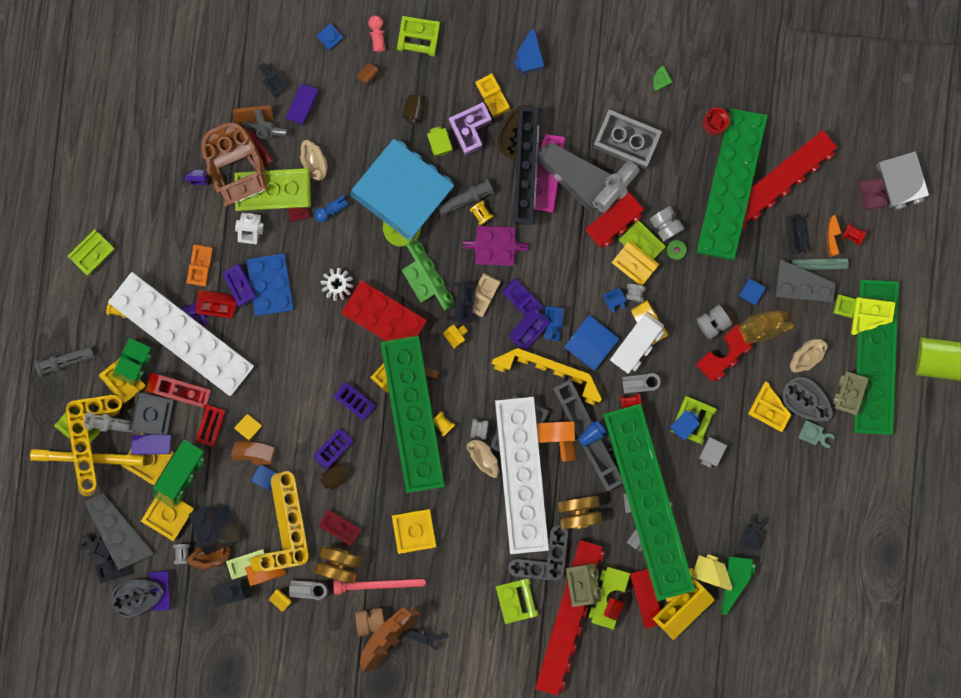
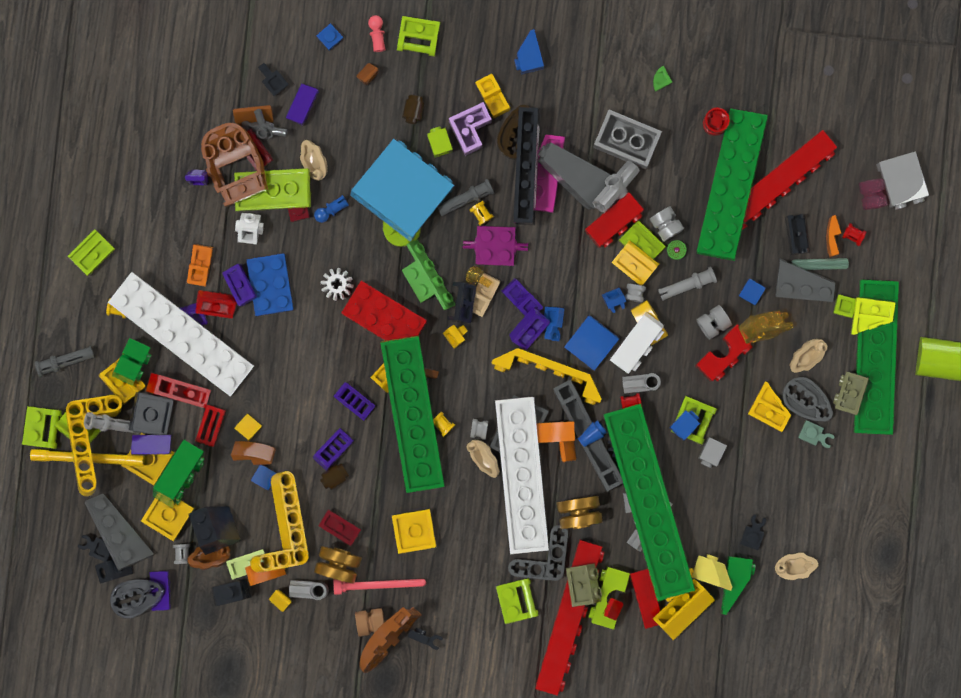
none -> lime plate [22,406,62,449]
none -> clear yellow plate [466,266,492,288]
none -> light grey pin [658,266,717,301]
none -> tan arm [775,553,818,580]

